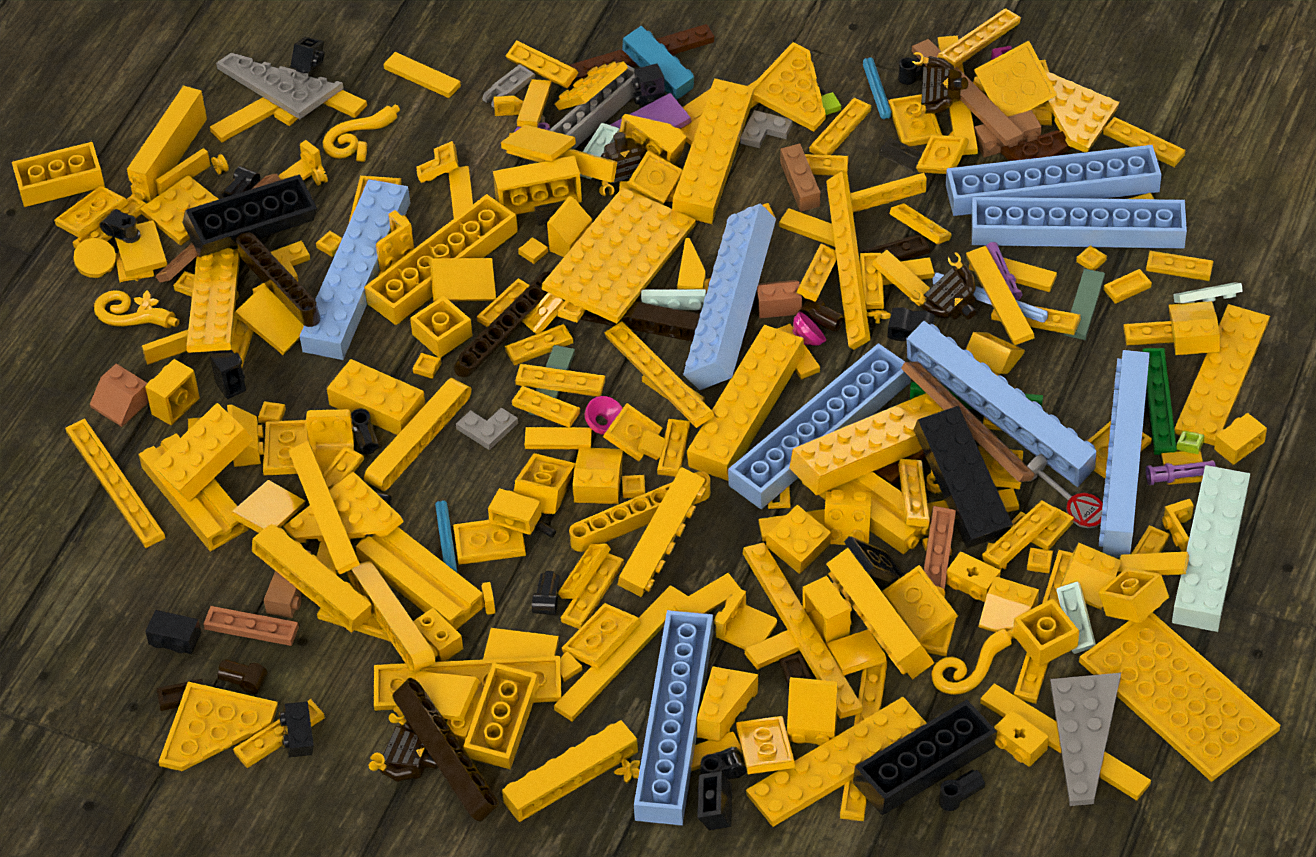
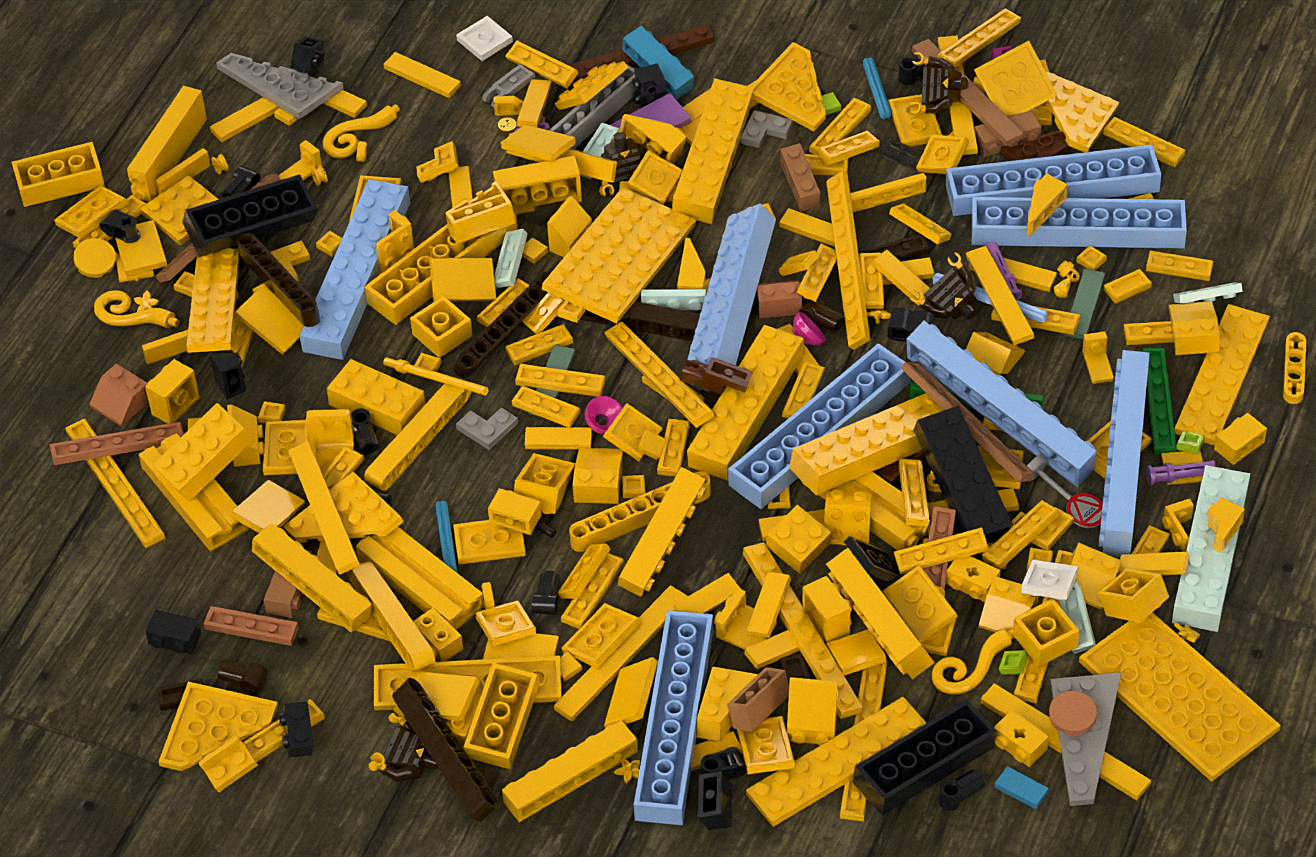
none -> nougat tile [49,422,184,465]
none -> yellow bracket [198,736,258,792]
none -> yellow bar [383,357,488,396]
none -> yellow wedge [445,181,515,244]
none -> white plate [456,16,513,61]
none -> yellow tile [476,601,536,646]
none -> light aqua plate [494,229,528,288]
none -> tile [497,117,518,136]
none -> yellow tile [604,657,658,727]
none -> reddish brown plate [679,357,753,395]
none -> medium nougat brick [727,667,789,732]
none -> yellow tile [746,572,791,638]
none -> yellow tile [778,251,819,276]
none -> yellow tile [782,361,825,418]
none -> yellow tile [817,131,880,165]
none -> yellow tile [894,527,989,575]
none -> dark azure tile [995,766,1049,809]
none -> lime tile [999,650,1029,675]
none -> white plate [1022,560,1078,600]
none -> yellow slope [1027,173,1068,236]
none -> nougat tile [1049,691,1097,735]
none -> yellow piece [1054,260,1080,298]
none -> yellow bracket [1082,331,1114,384]
none -> yellow plant [1174,622,1200,643]
none -> yellow arch [1207,497,1245,553]
none -> yellow beam [1283,332,1306,404]

